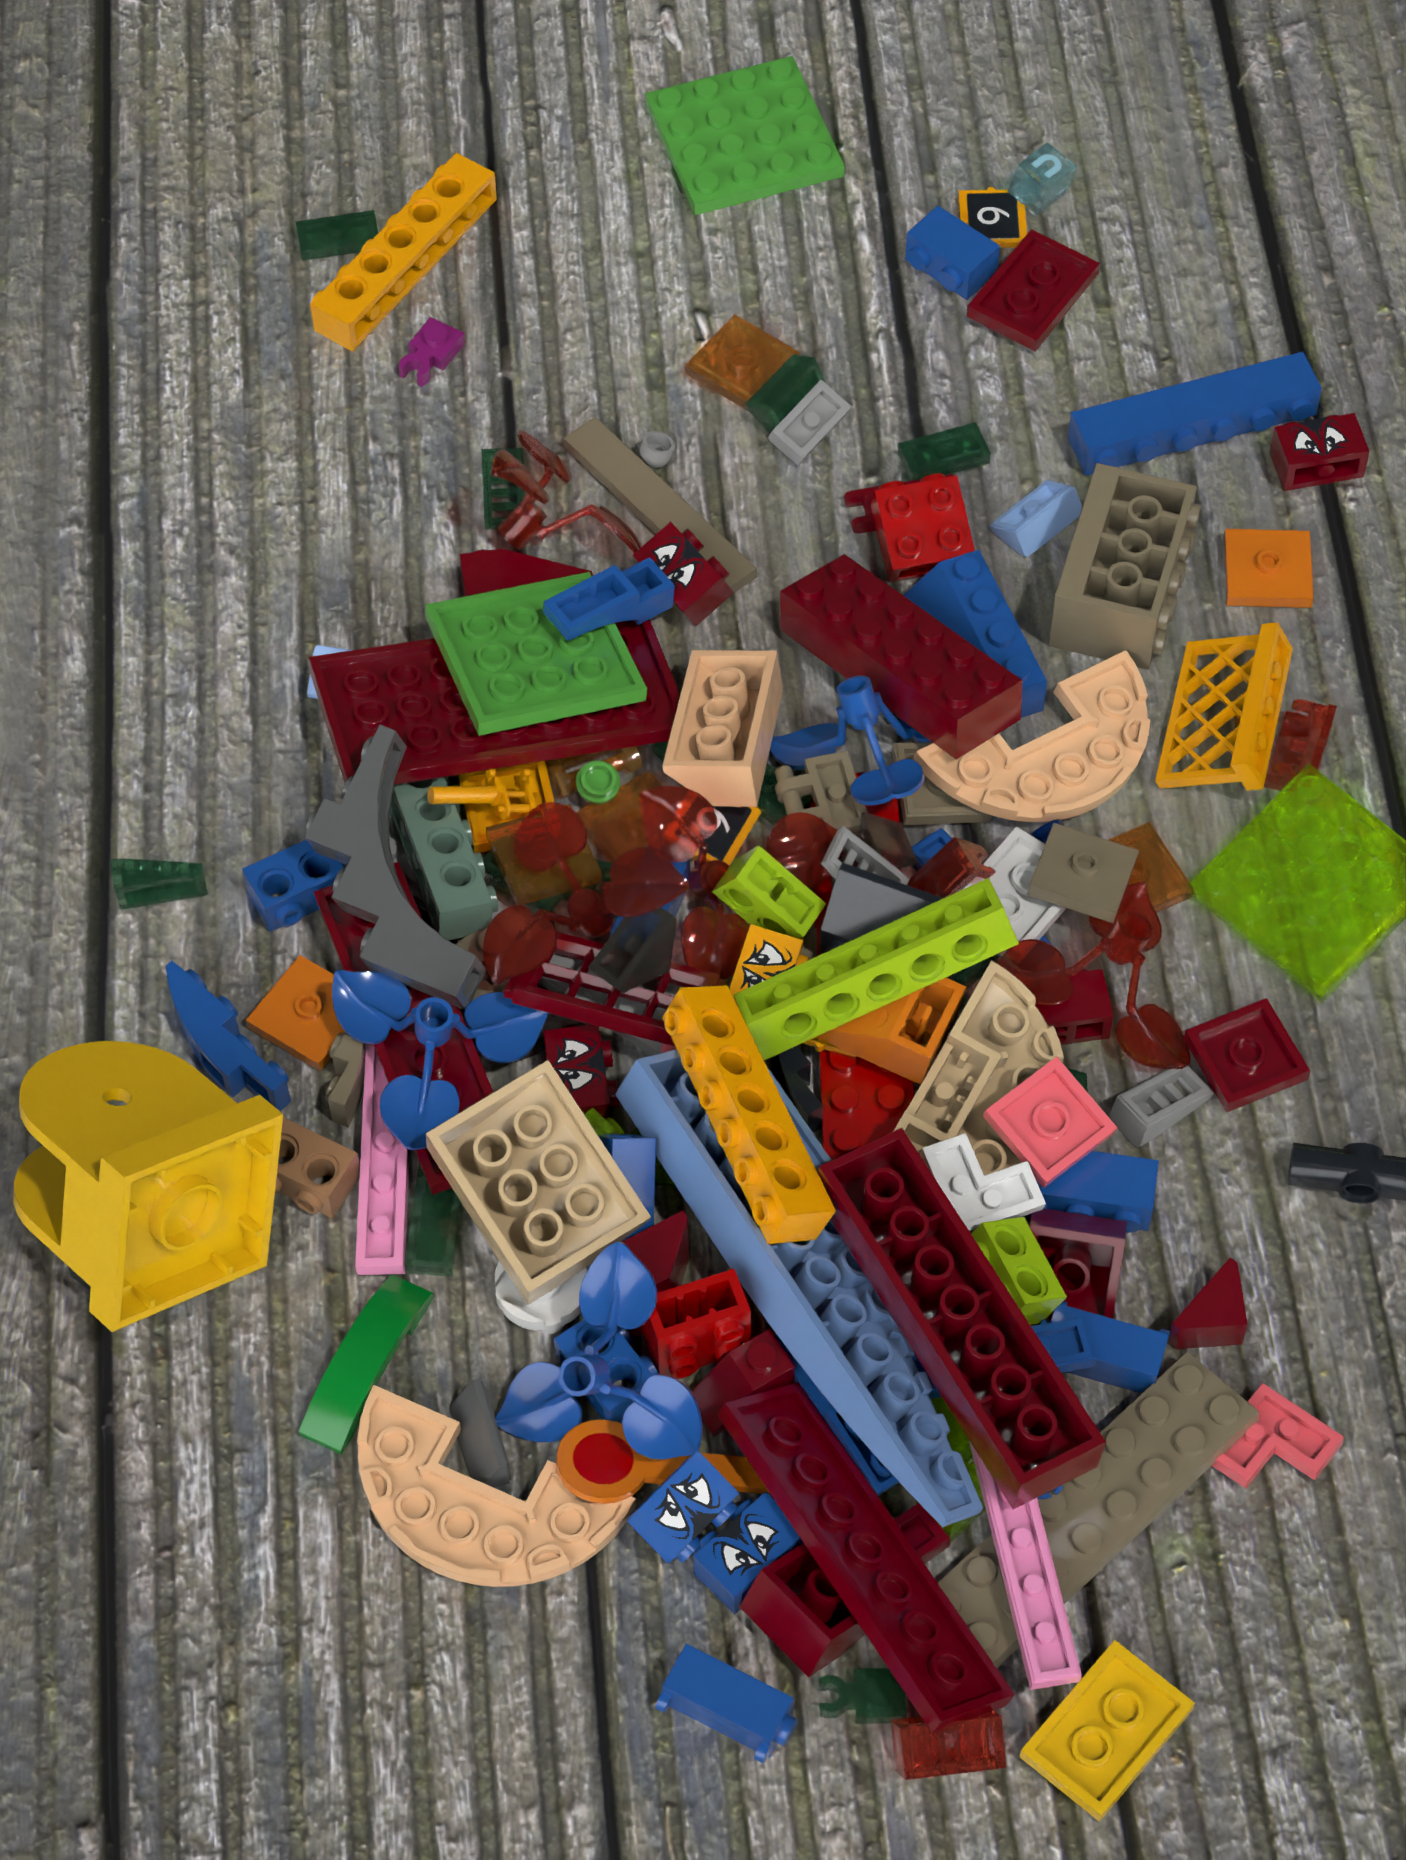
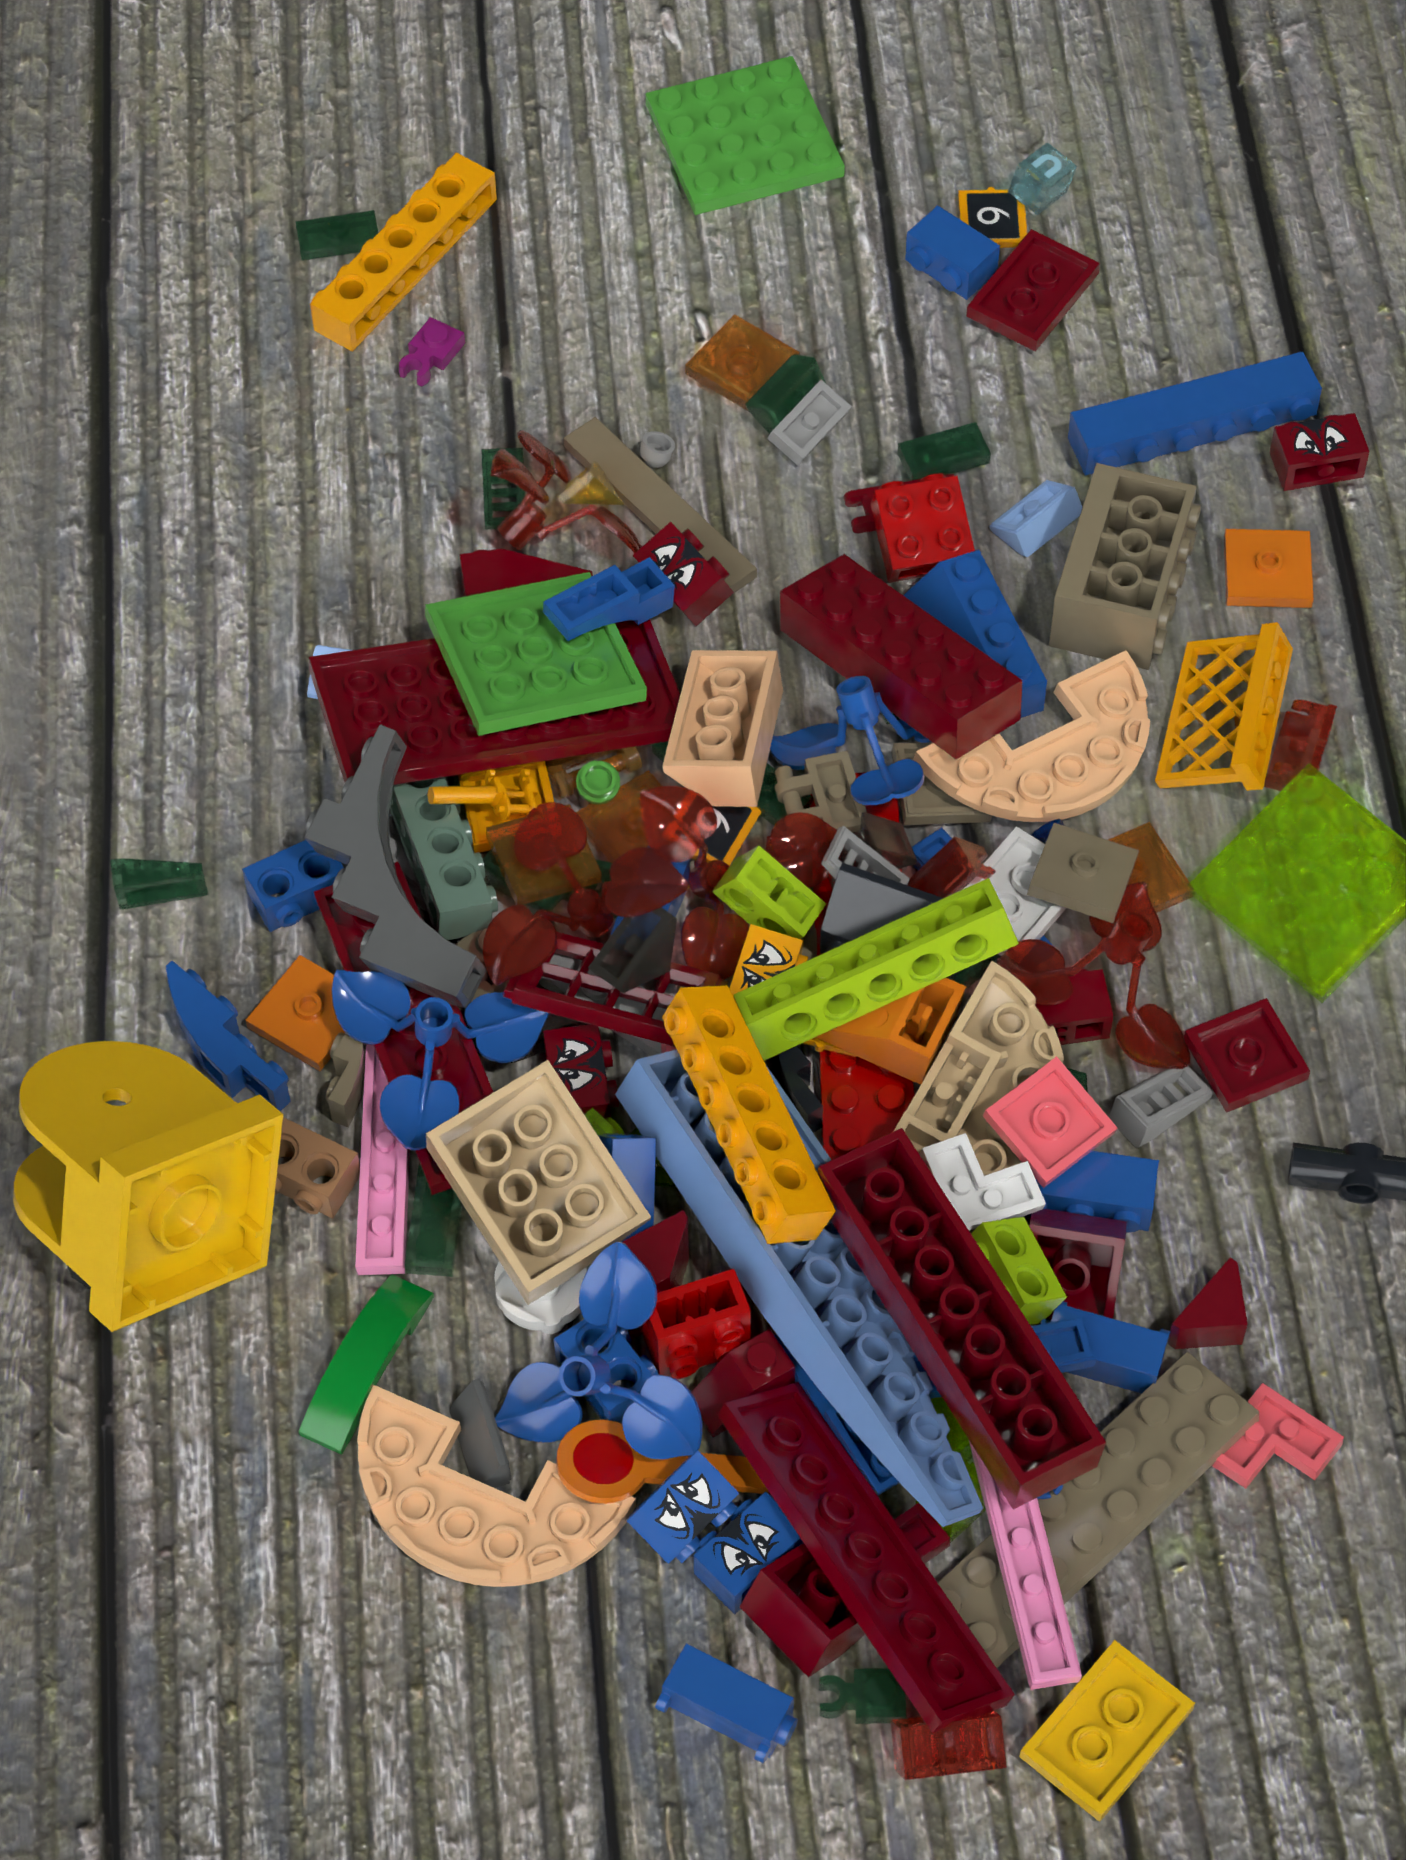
none -> clear yellow slope [557,461,624,505]

